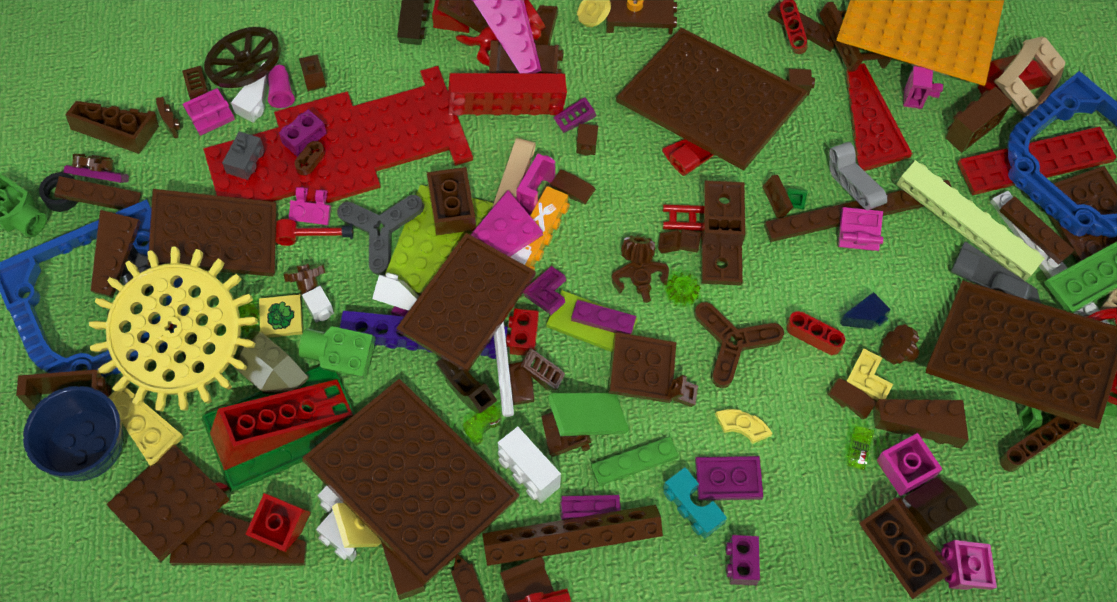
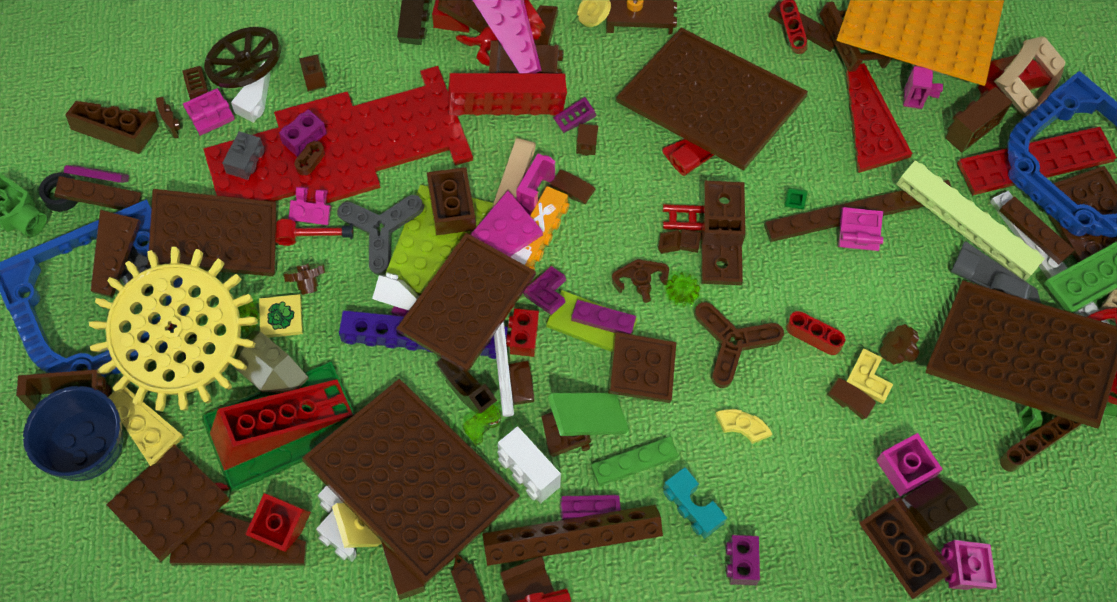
reddish brown plate [72,154,114,172] -> none
dark pink plant [268,65,295,108] -> none
bright green brick [299,326,376,379] -> none
white brick [302,286,334,323] -> none
reddish brown slope [520,349,565,390] -> none
reddish brown gear [621,235,656,263] -> none
bracket [670,375,698,407] -> none
magenta tile [695,456,763,501] -> none
reddish brown plate [762,175,793,219] -> none
reddish brown brick [786,69,815,96] -> none
light grey beam [829,142,887,210] -> none
clear blue slope [840,292,891,329] -> none
clear neon green leg [846,425,874,470] -> none
reddish brown wedge [873,399,969,449] -> none

